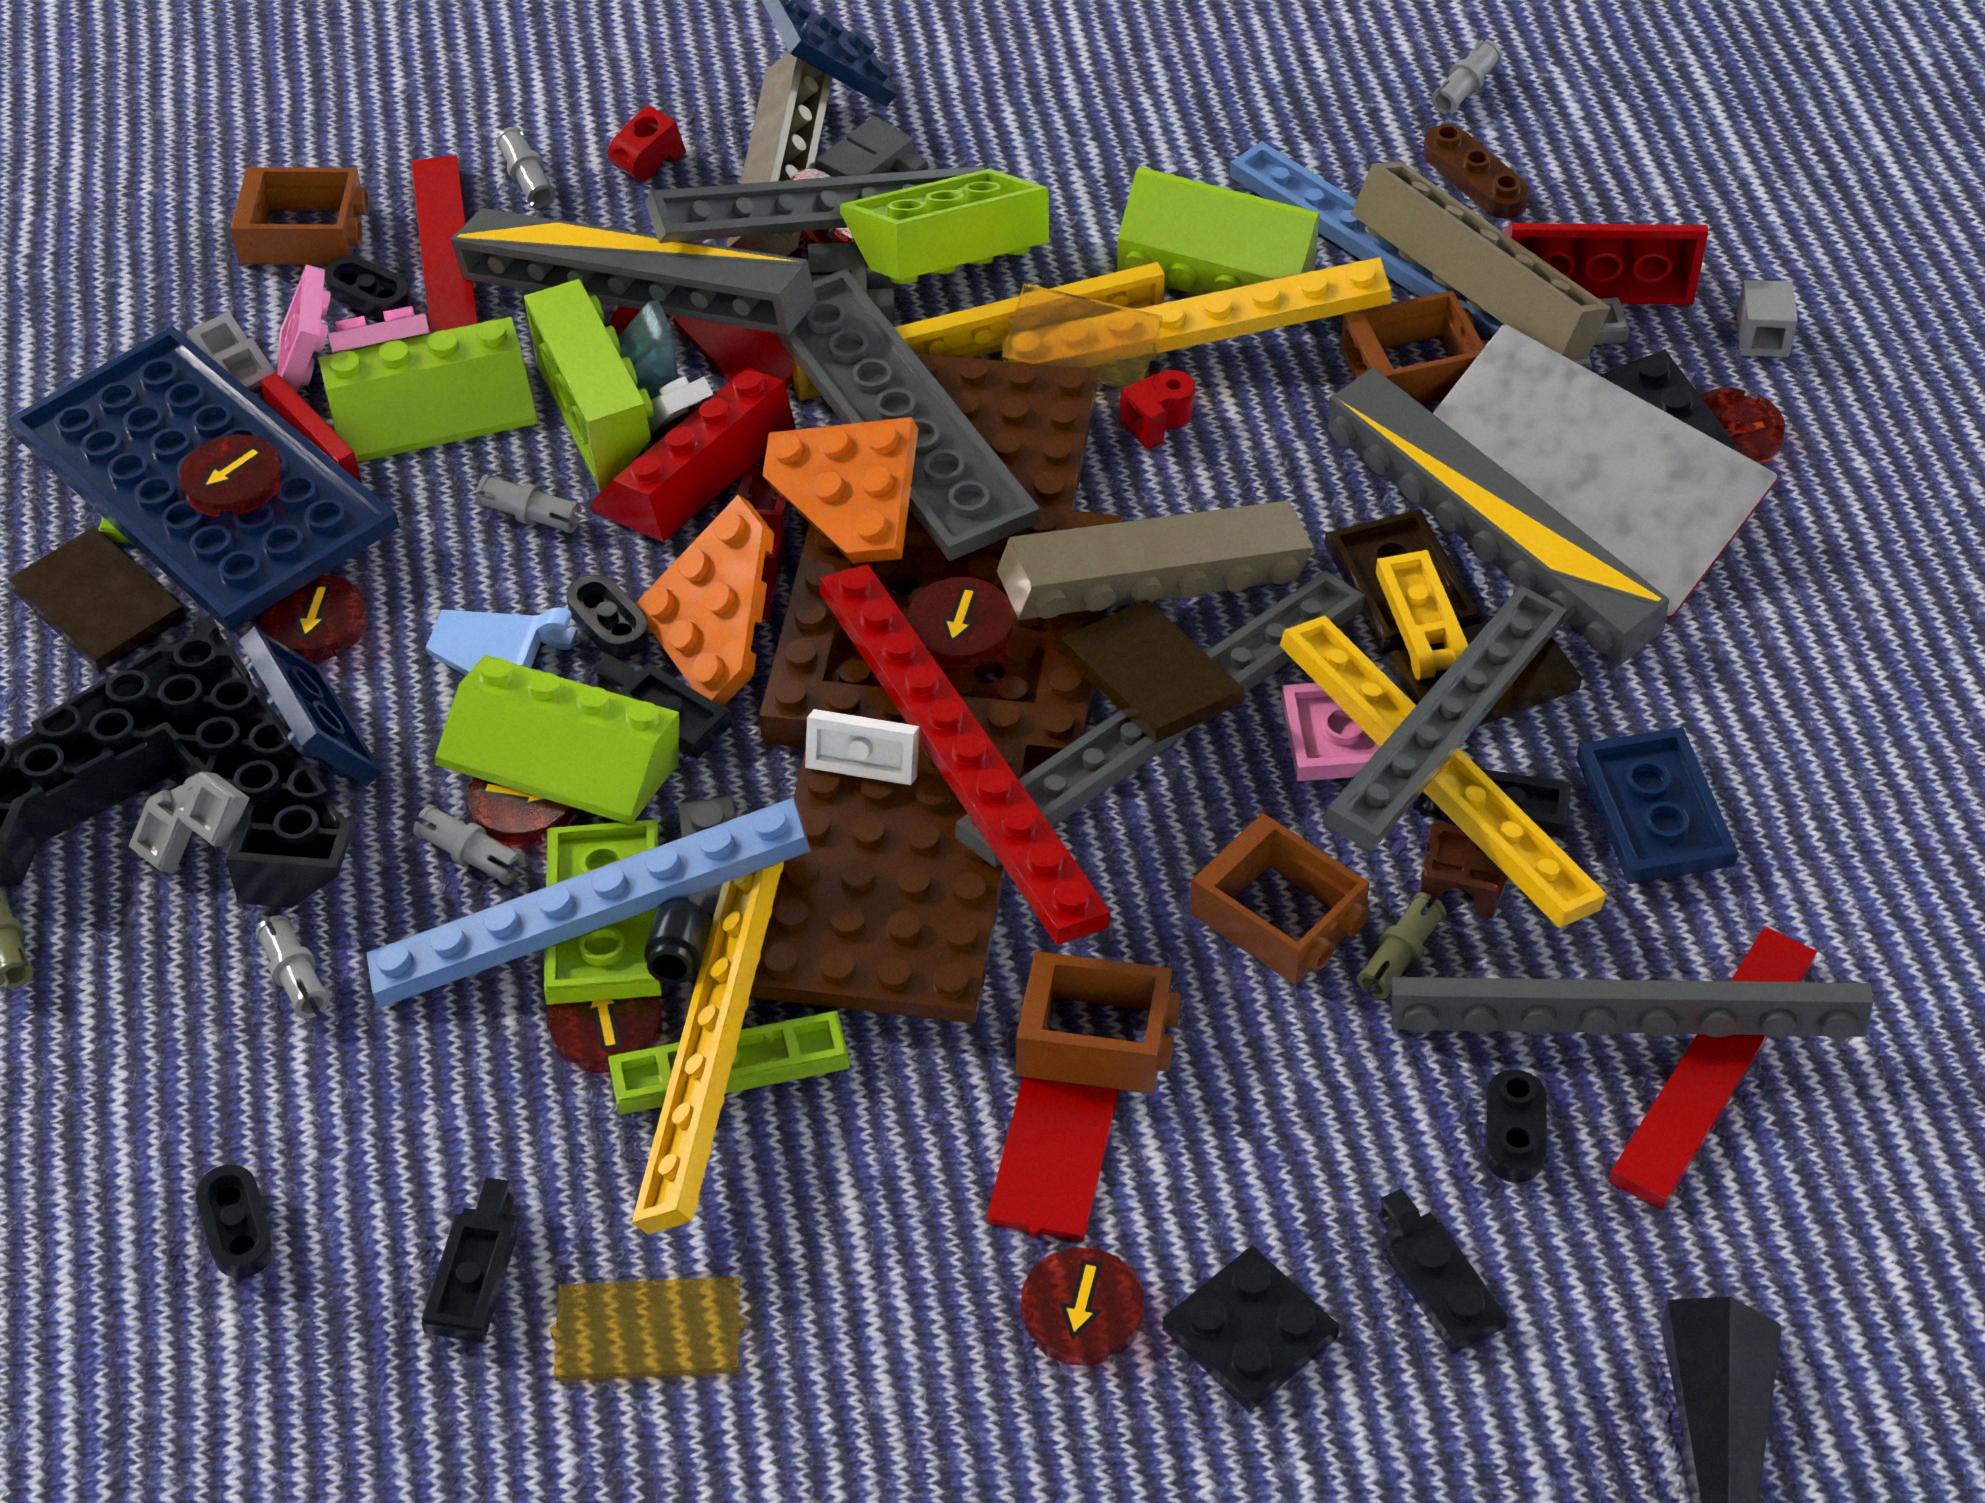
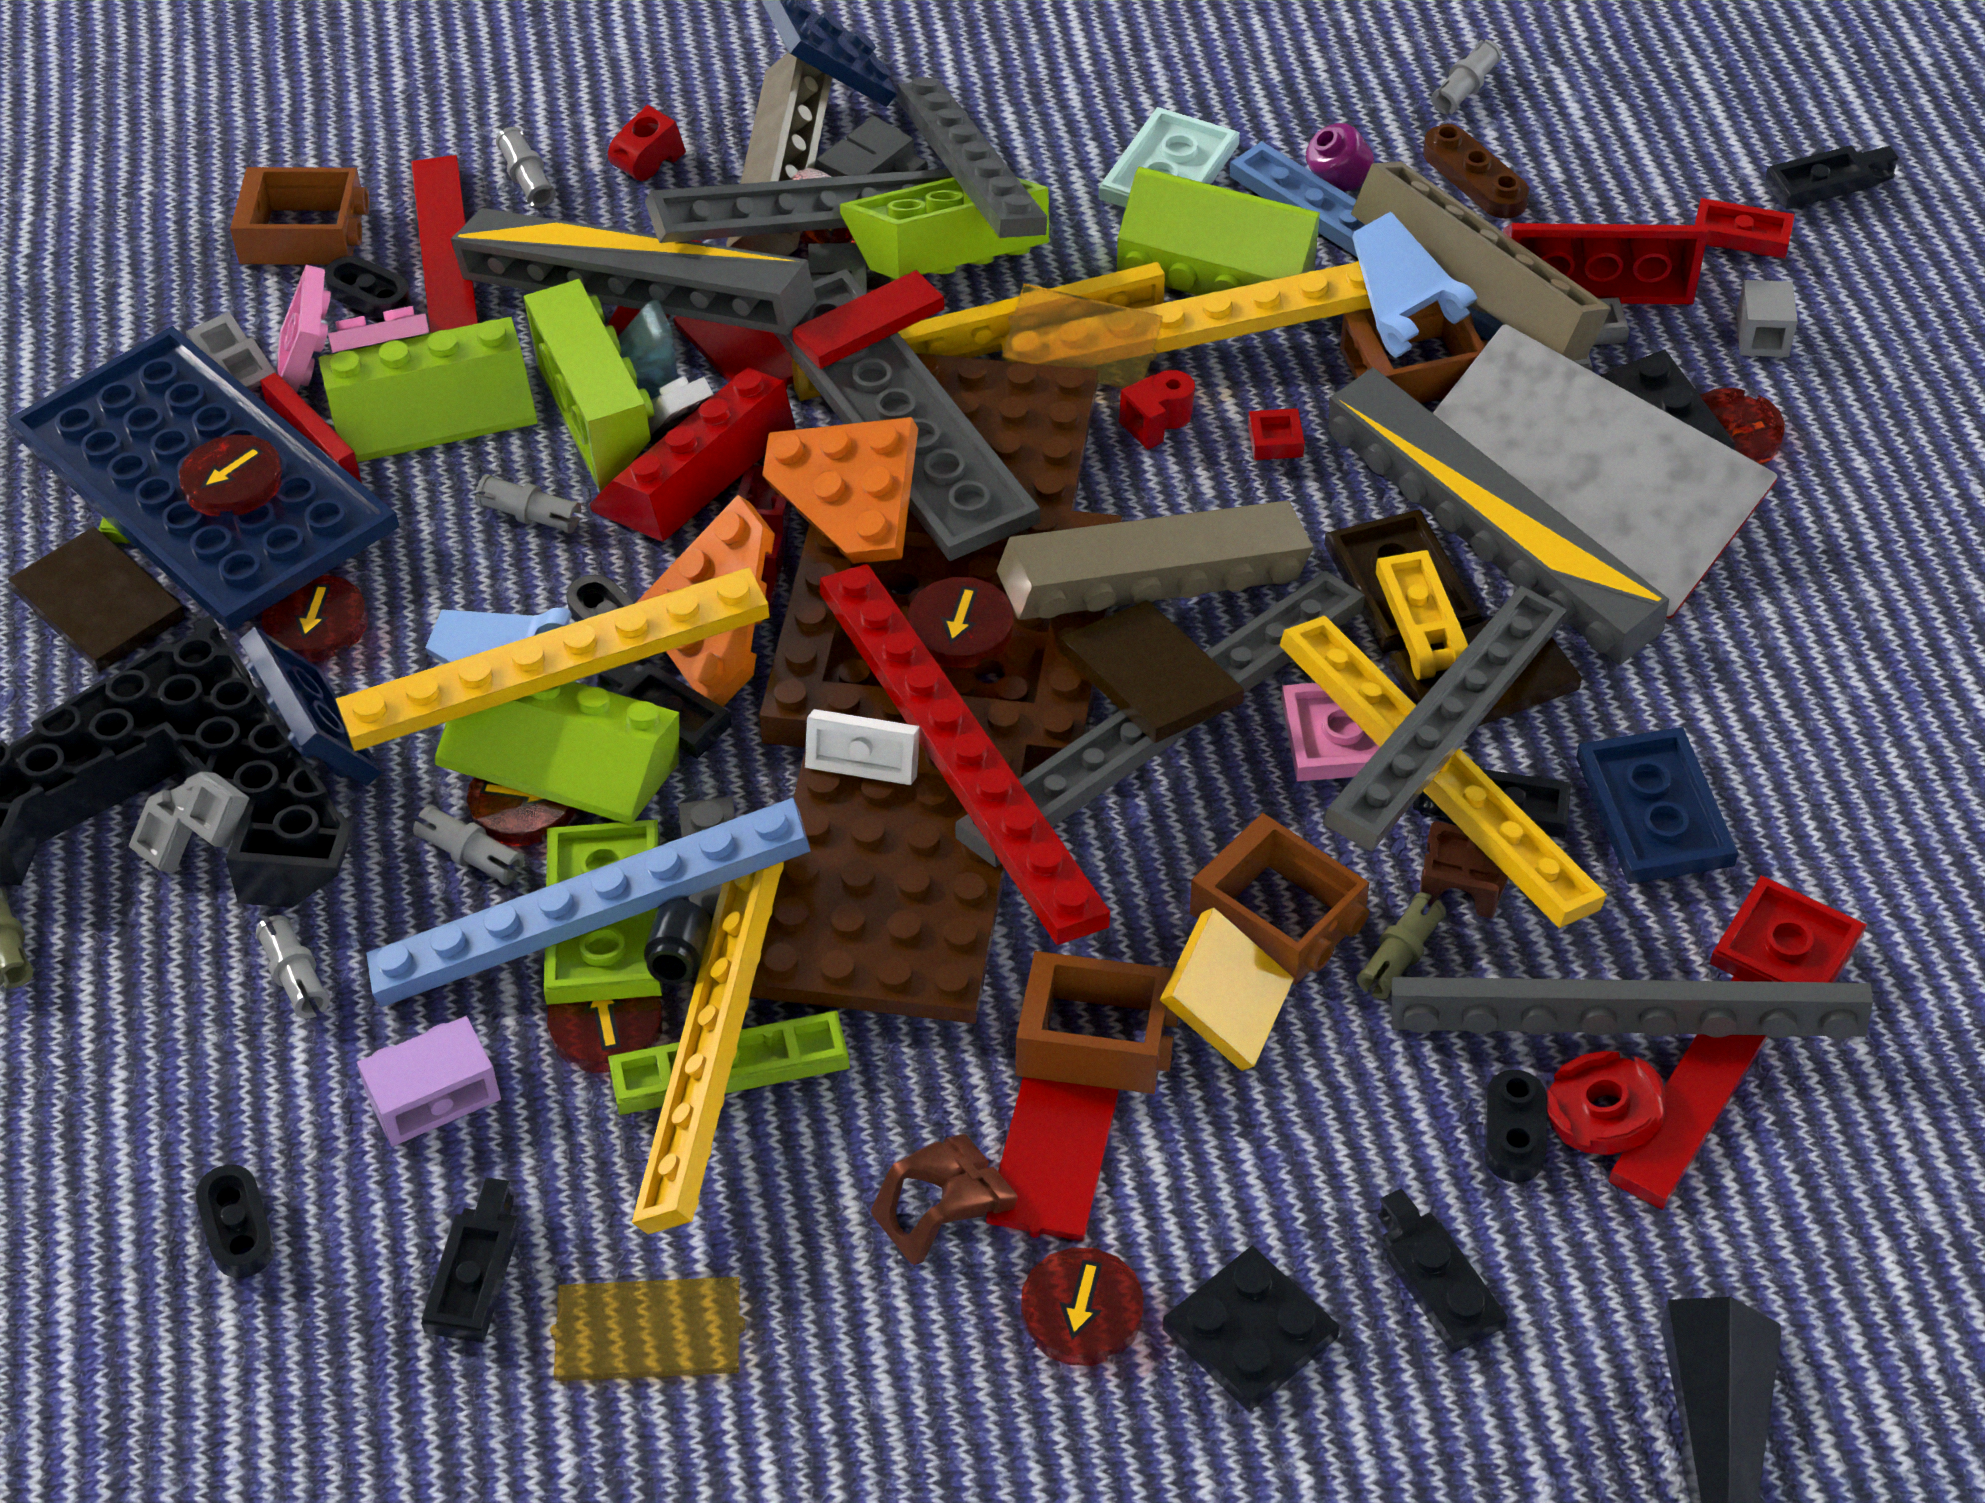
none -> yellow plate [336,567,770,752]
none -> lavender brick [356,1015,501,1147]
none -> red tile [792,270,944,369]
none -> copper piece [871,1134,1018,1265]
none -> dark grey plate [897,77,1047,238]
none -> light aqua tile [1099,107,1240,208]
none -> yellow tile [1160,908,1294,1071]
none -> red plate [1248,408,1305,460]
none -> magenta head [1306,123,1374,192]
none -> light blue flag [1352,211,1477,358]
none -> red tile [1546,1051,1667,1155]
none -> red plate [1695,198,1795,259]
none -> red tile [1709,875,1867,983]
none -> black hinge [1765,145,1898,210]

